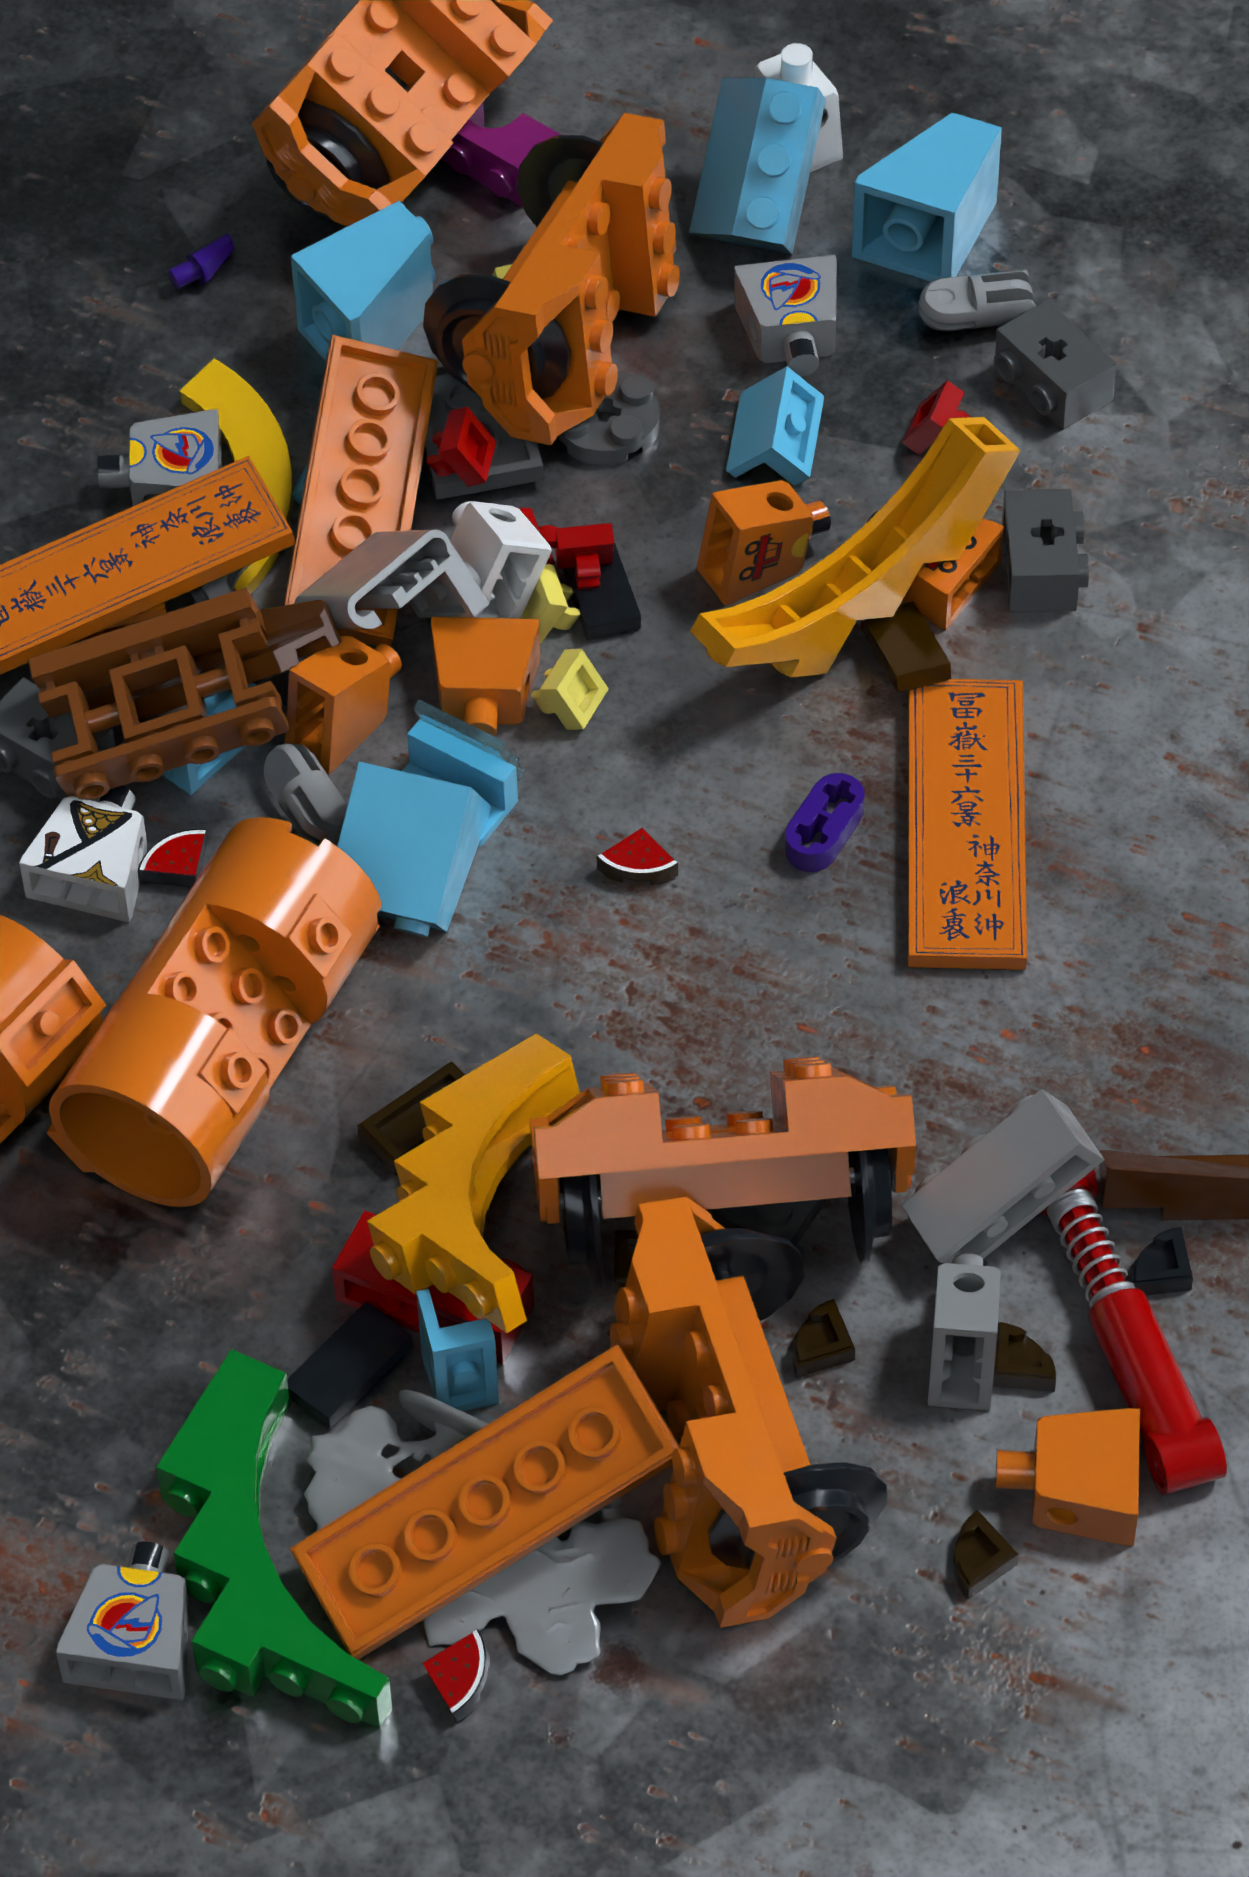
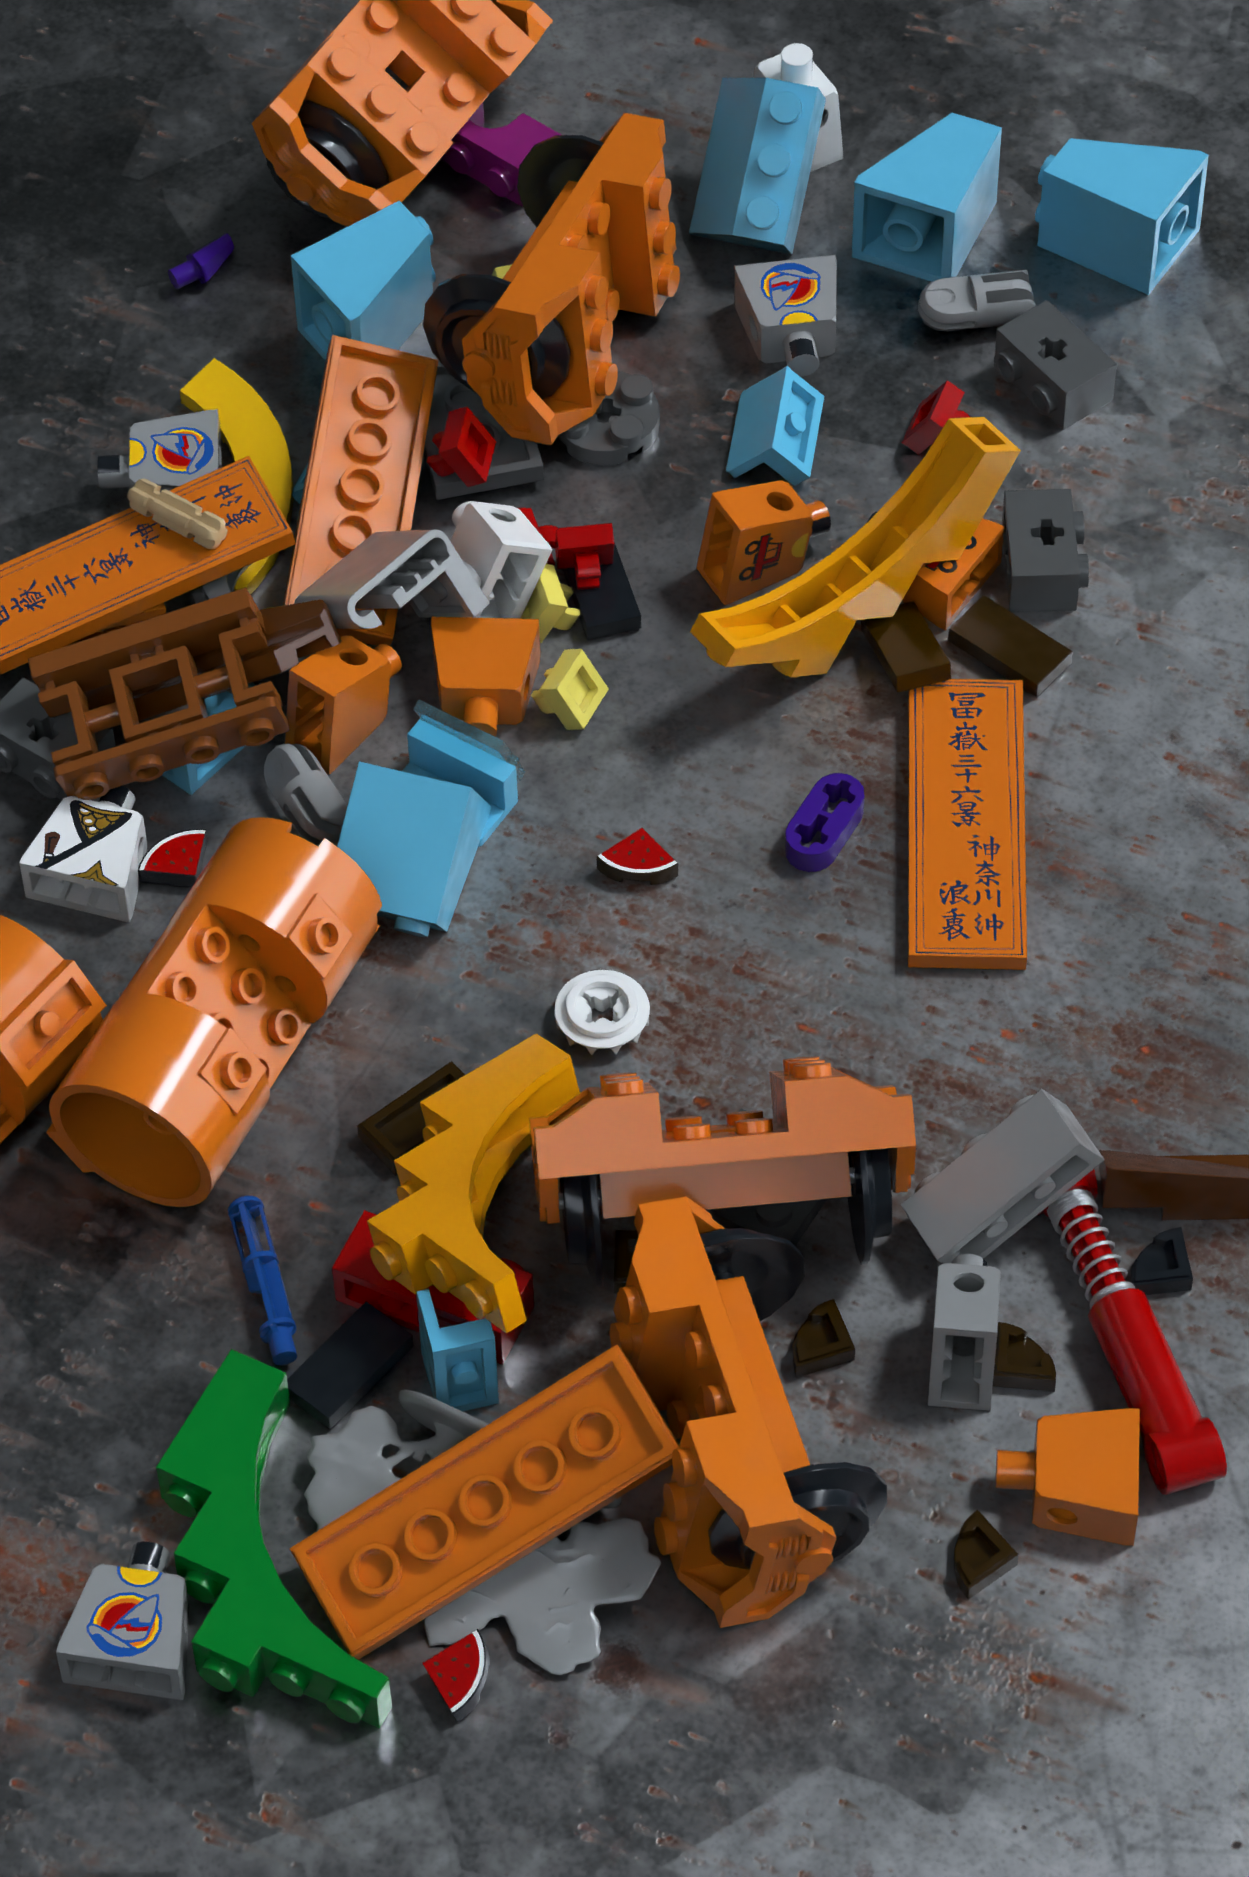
none -> tan axle [127,479,228,549]
none -> blue piece [228,1196,297,1365]
none -> white gear [554,970,650,1055]
none -> dark brown tile [948,595,1073,697]
none -> medium azure slope [1035,138,1209,295]

